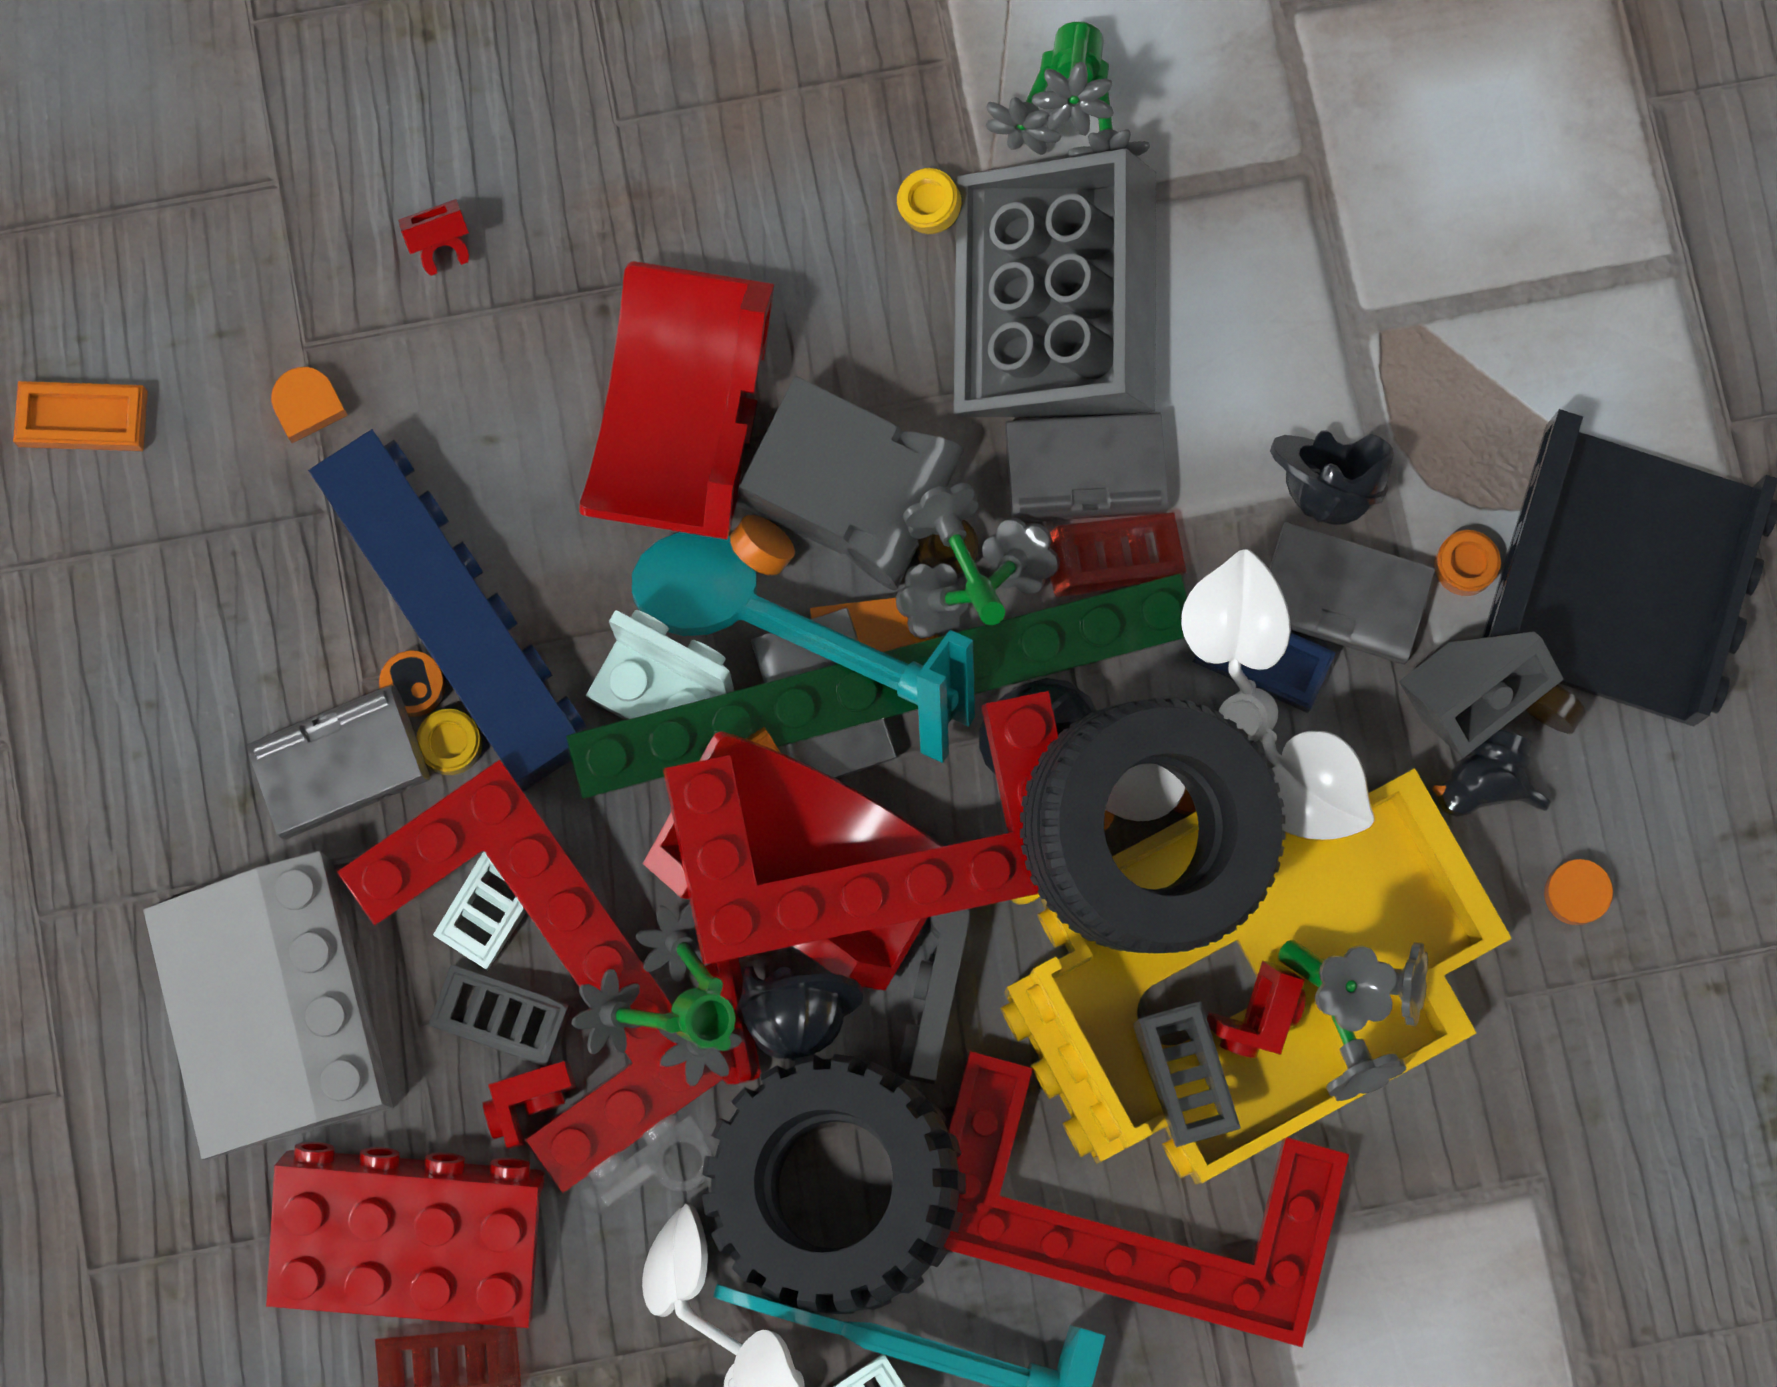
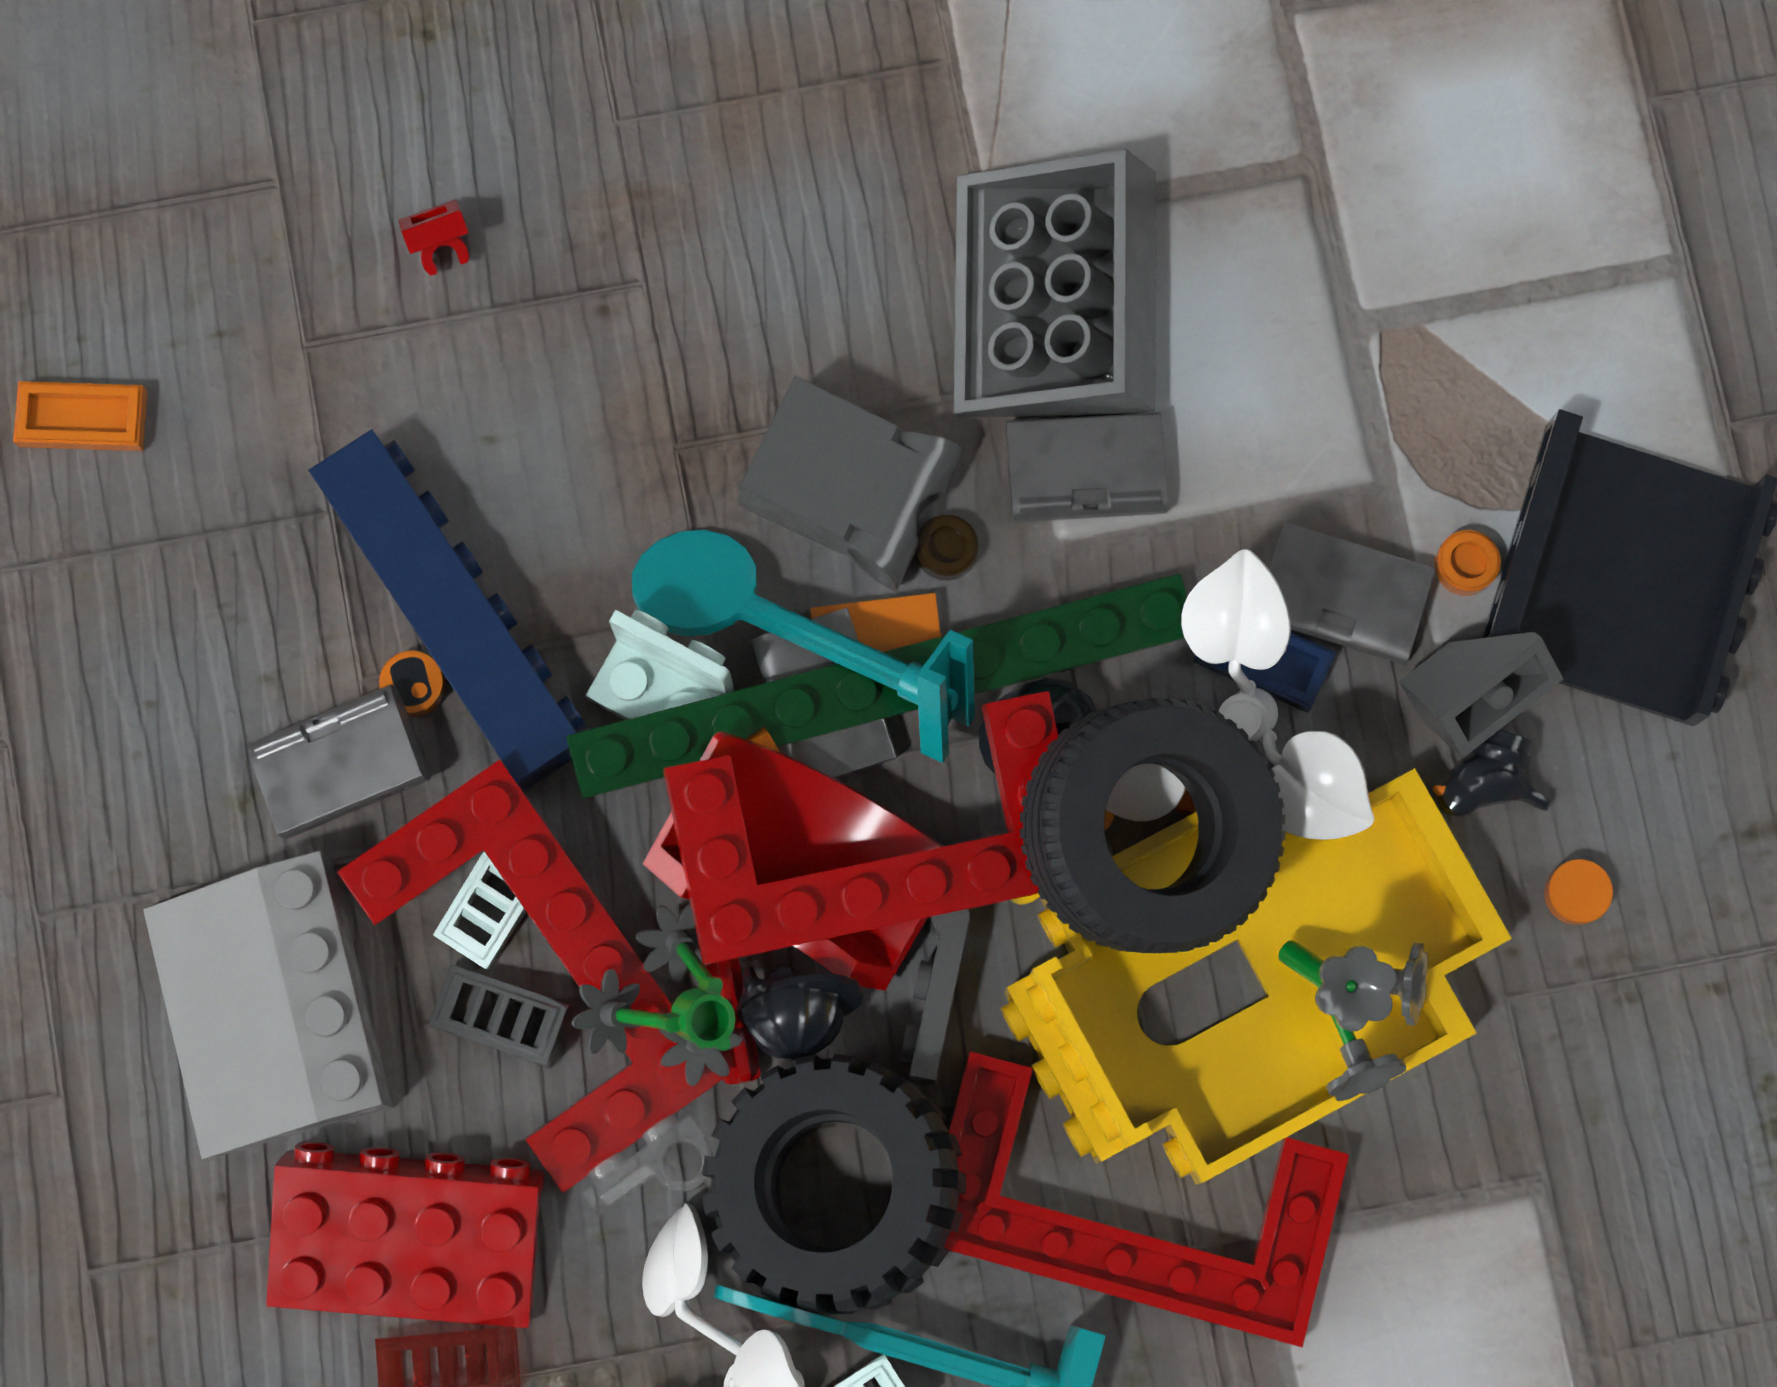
orange tile [271,367,348,443] -> none
yellow tile [416,709,483,775] -> none
red bracket [482,1061,577,1149] -> none
red panel [579,261,774,540] -> none
orange tile [730,515,795,575] -> none
dark grey plant [896,483,1060,639] -> none
yellow tile [897,168,962,234] -> none
dark grey plant [986,21,1150,160] -> none
clear red slope [1050,512,1187,597] -> none
dark grey slope [1133,1001,1241,1148] -> none
red bracket [1207,960,1306,1058] -> none
black piece [1270,430,1394,525] -> none
dark brown tile [1525,685,1586,734] -> none

